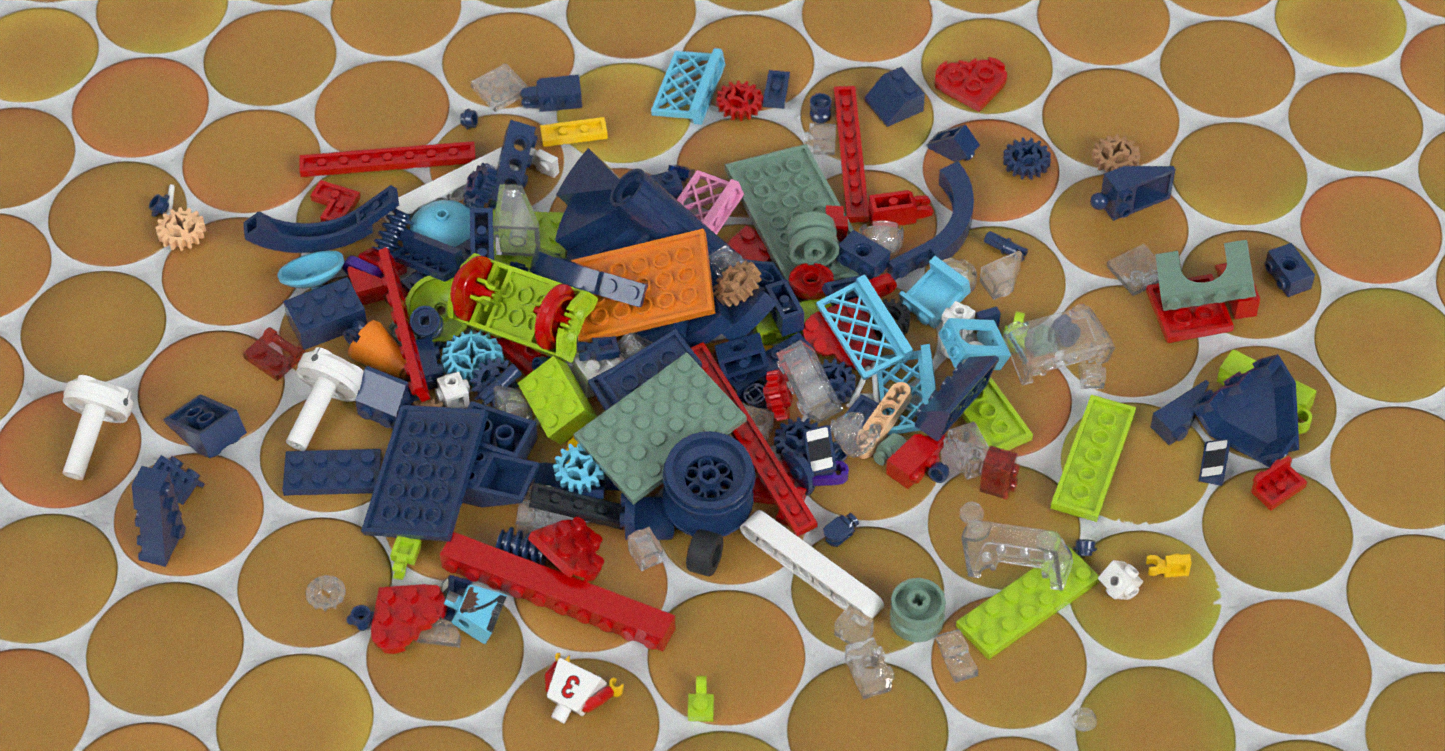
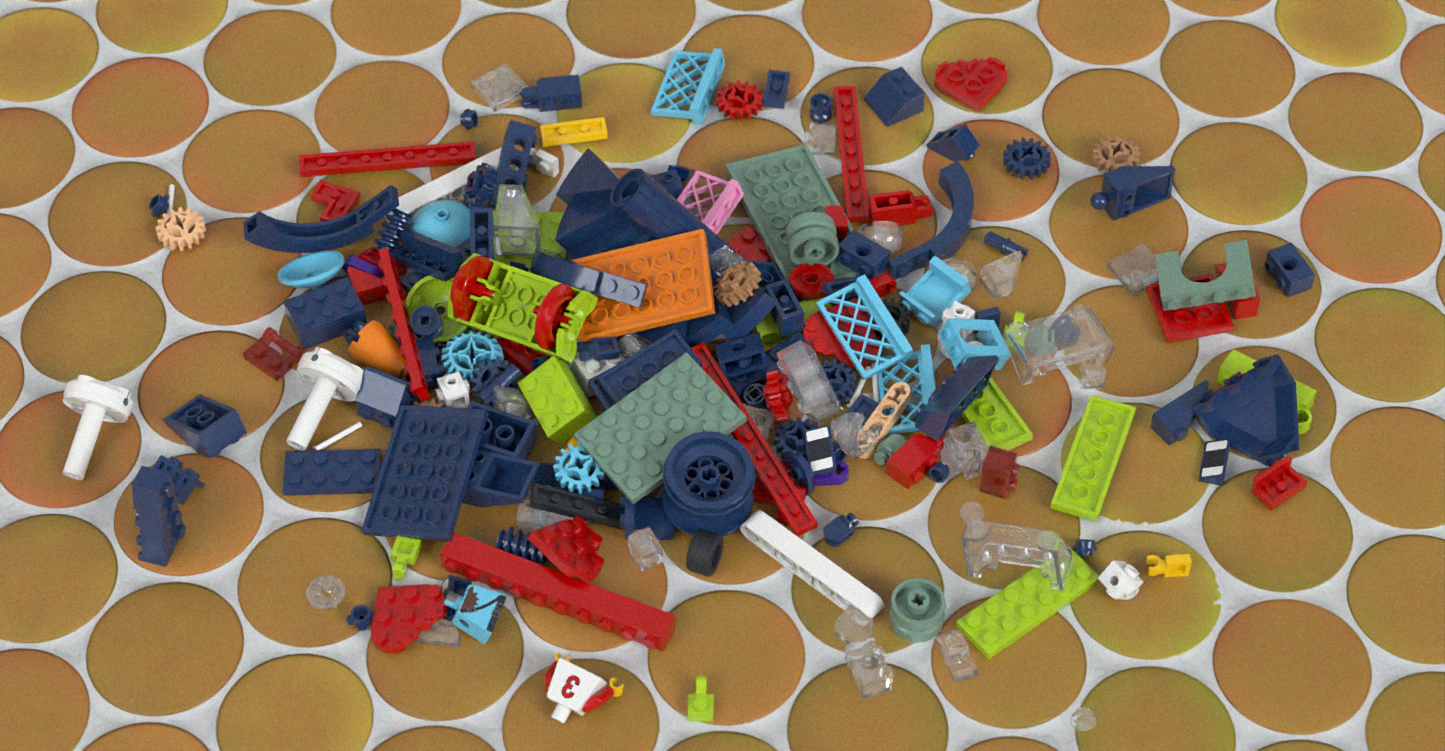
none -> white piece [312,421,362,451]

